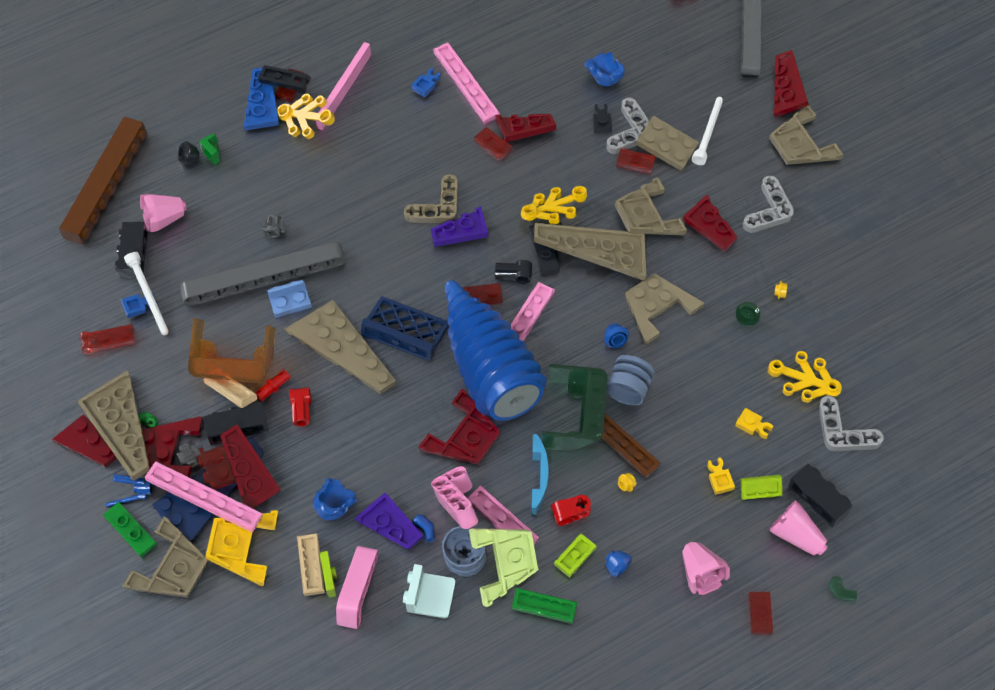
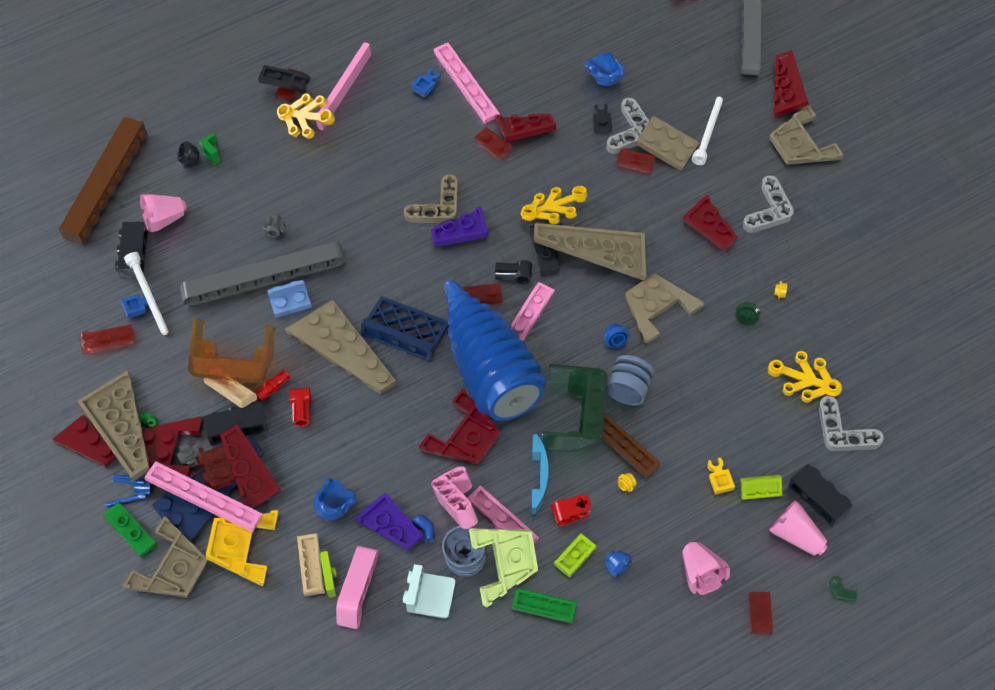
blue wing [243,67,279,131] -> none
dark tan wing [615,177,687,235] -> none
yellow plate [735,408,773,439] -> none

